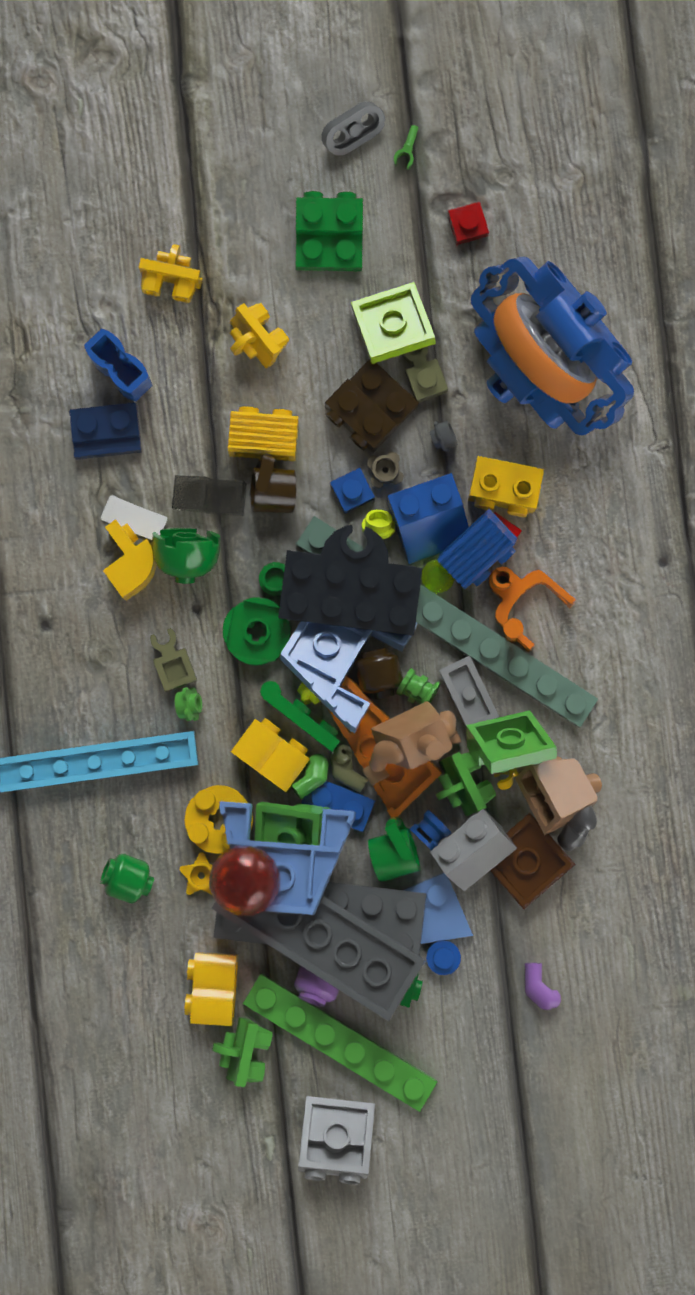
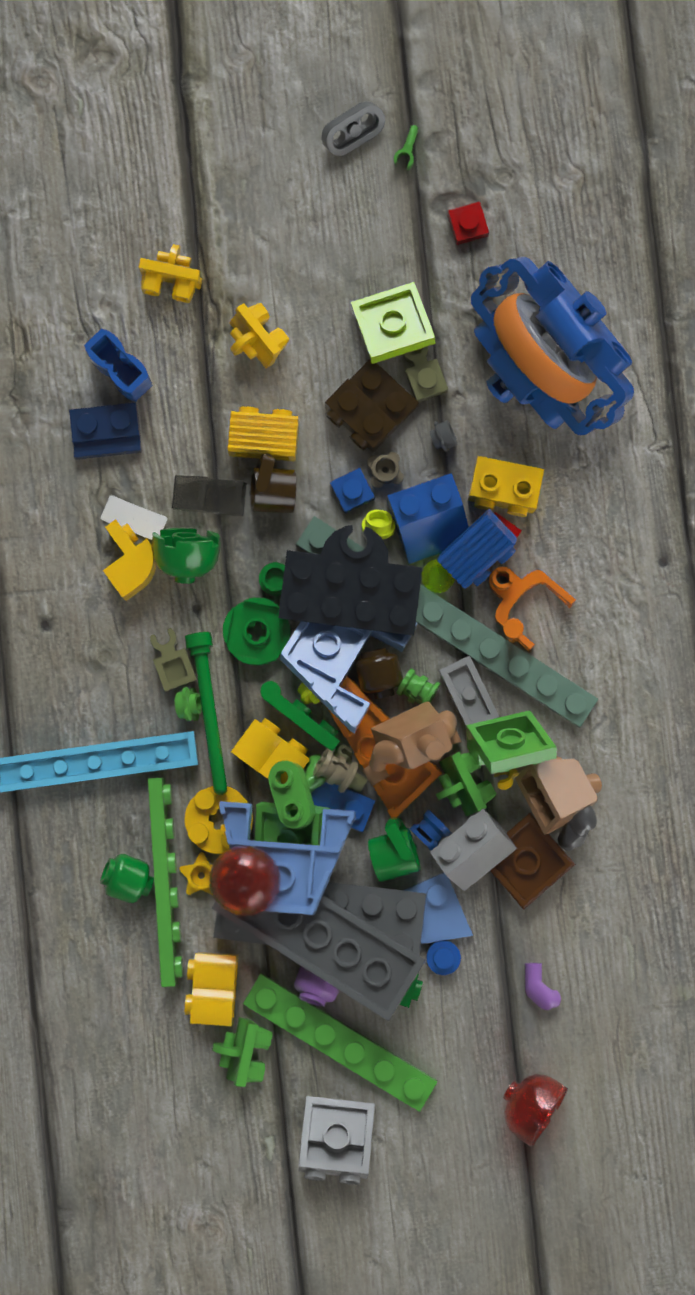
green plate [296,191,363,271] -> none
none -> bright green plate [148,778,184,987]
none -> green piece [184,632,227,795]
none -> bright green plate [268,761,315,829]
none -> dark tan bush [313,748,358,793]
none -> clear red cylinder [503,1074,568,1147]

